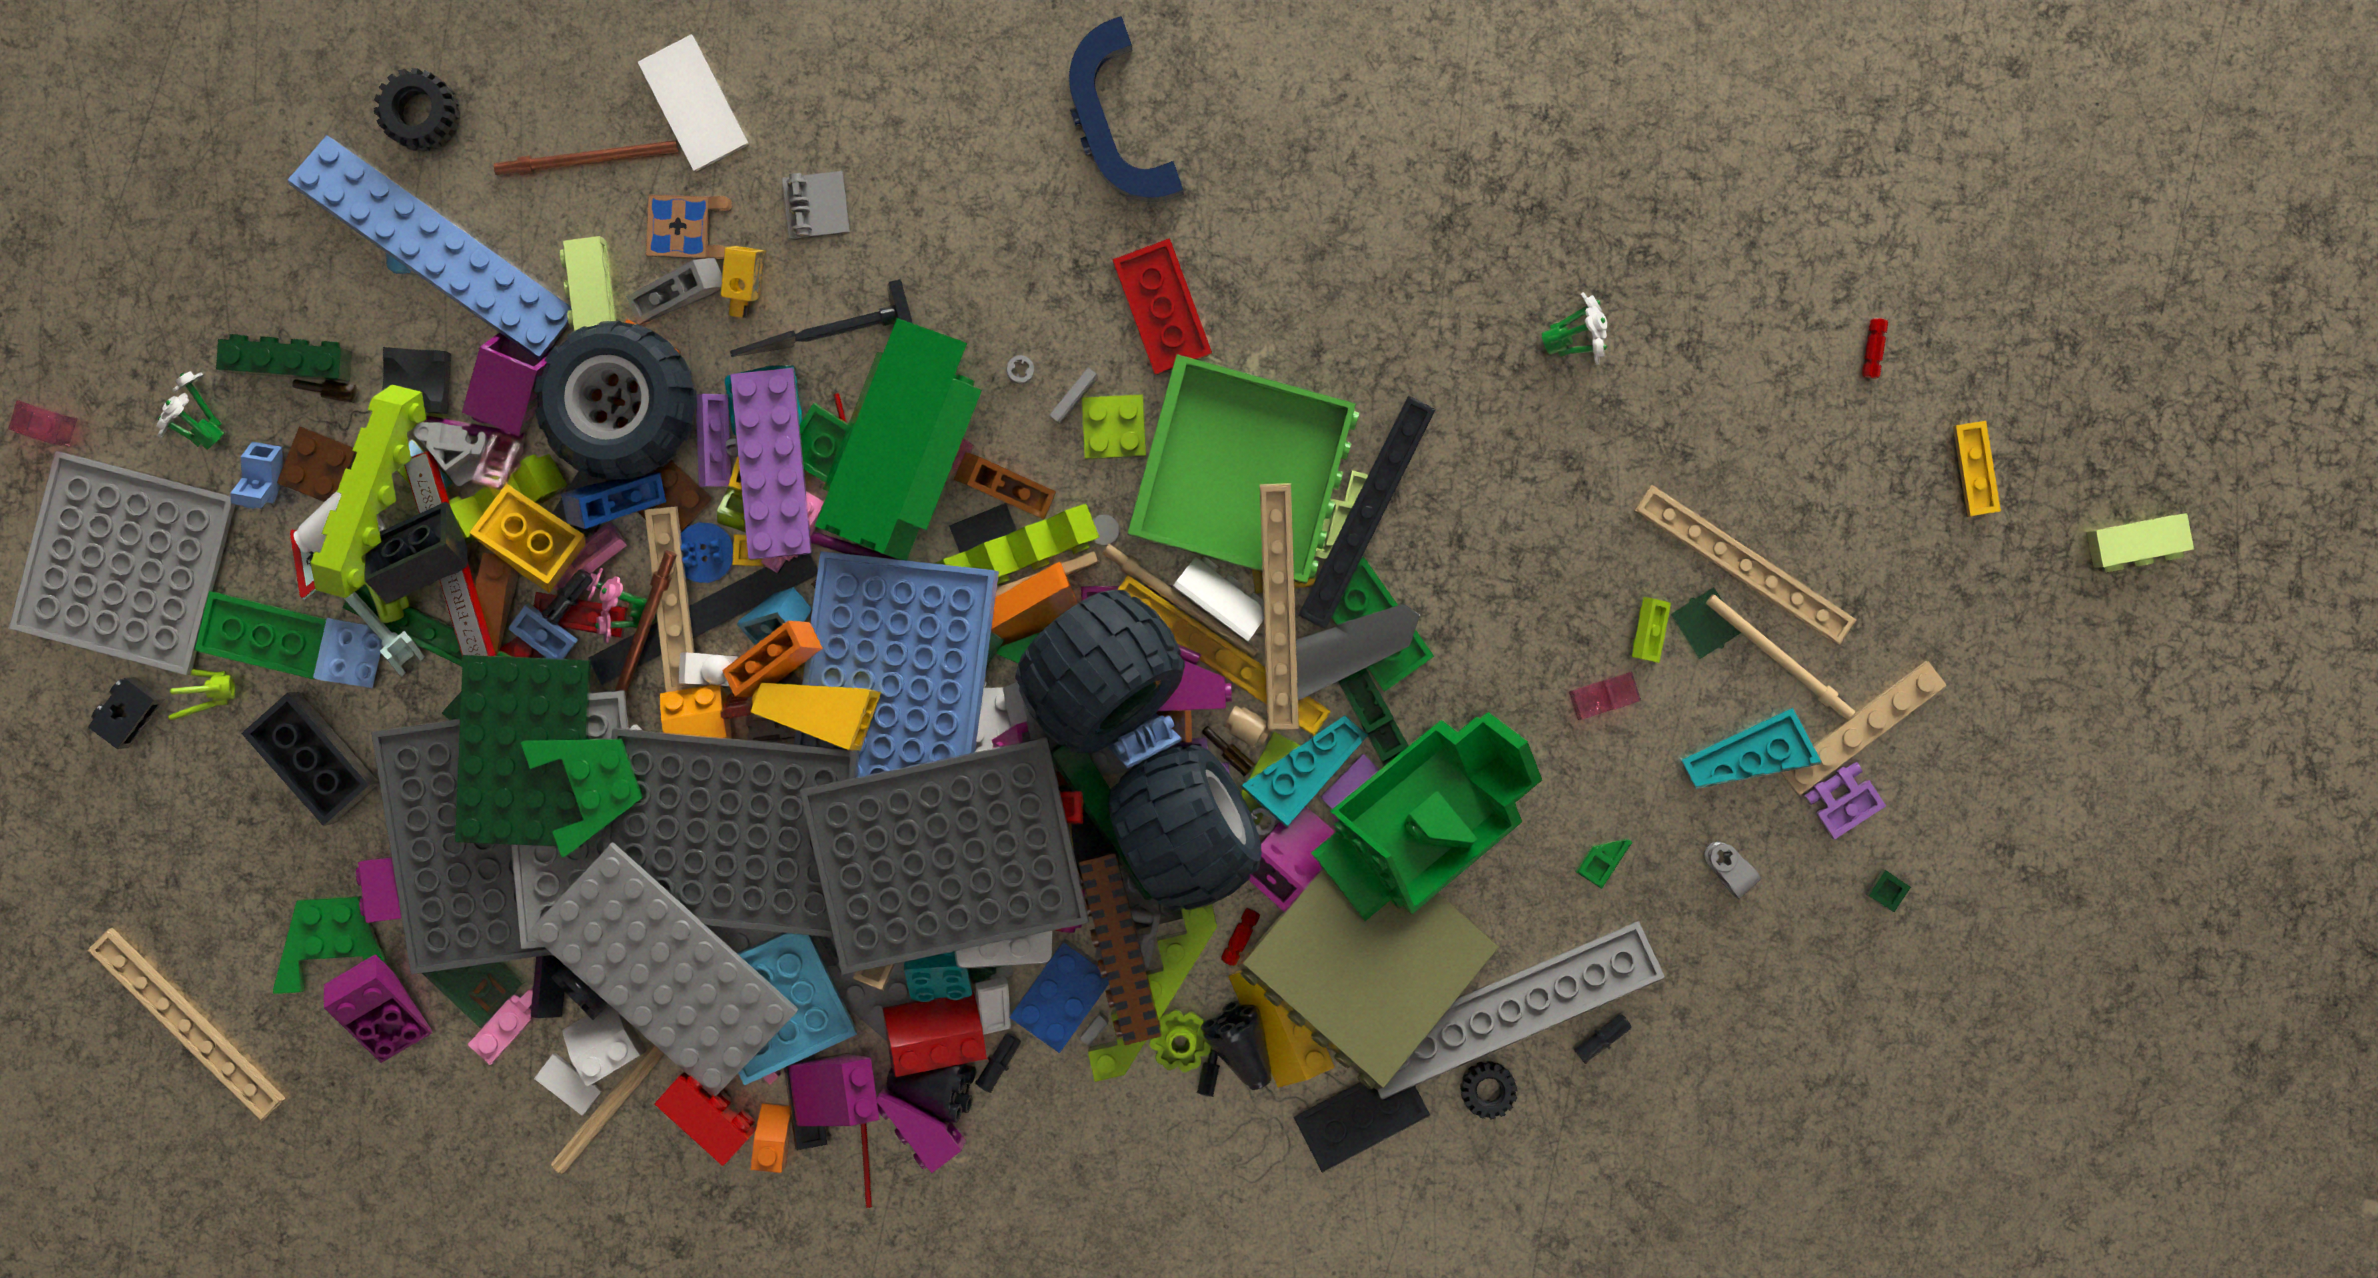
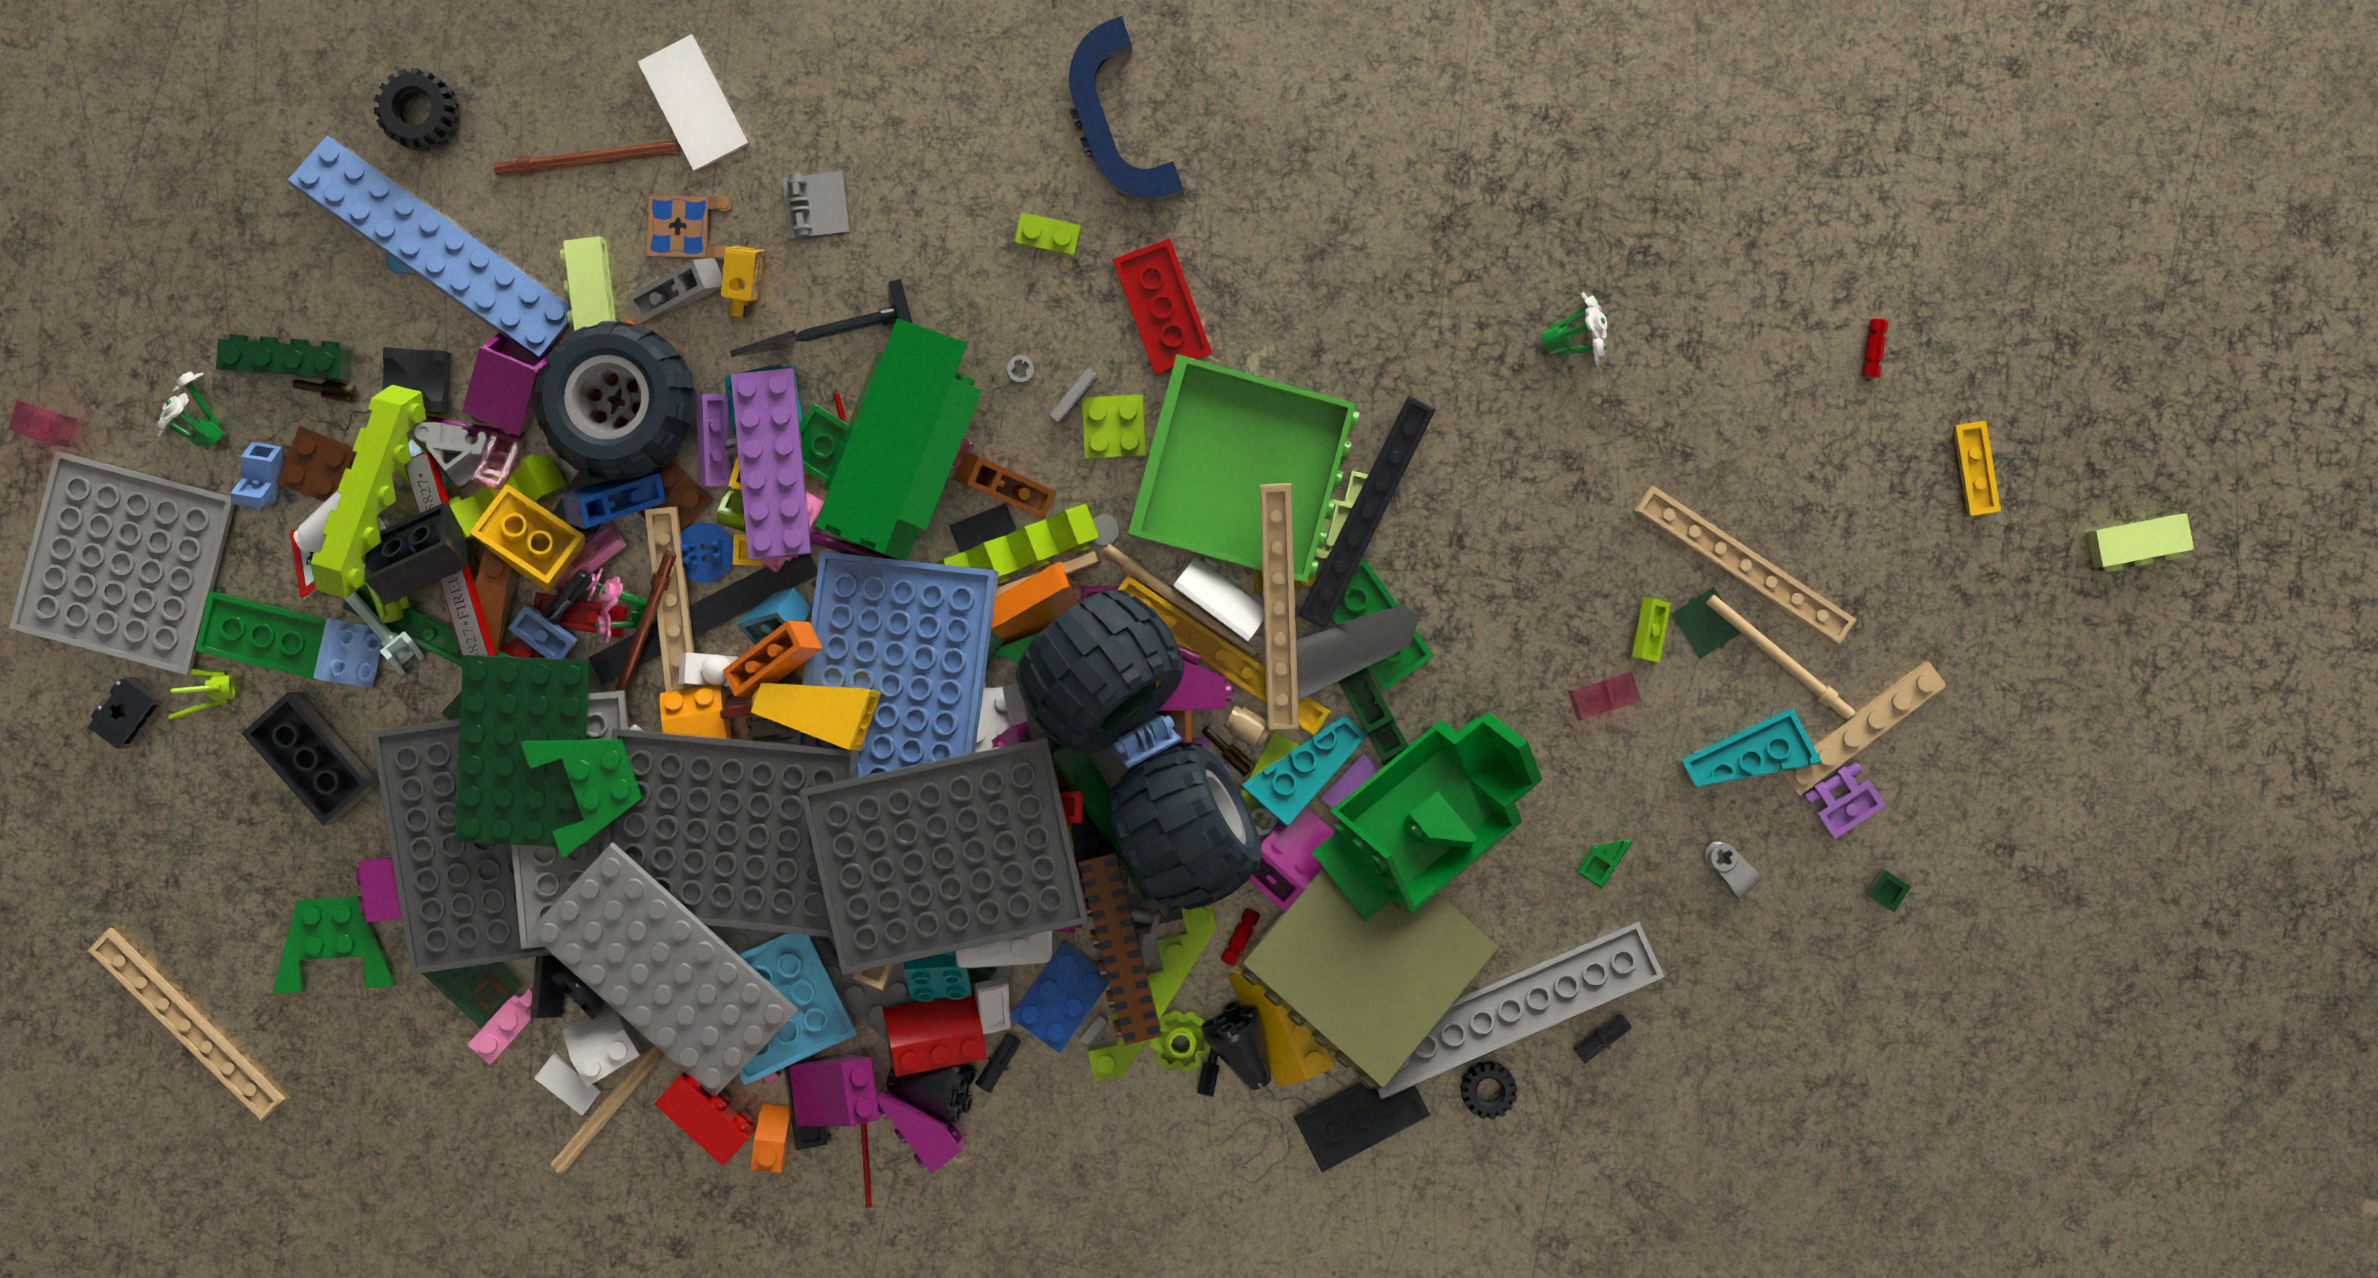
magenta slope [324,954,432,1063] -> none
none -> lime plate [1014,212,1081,257]

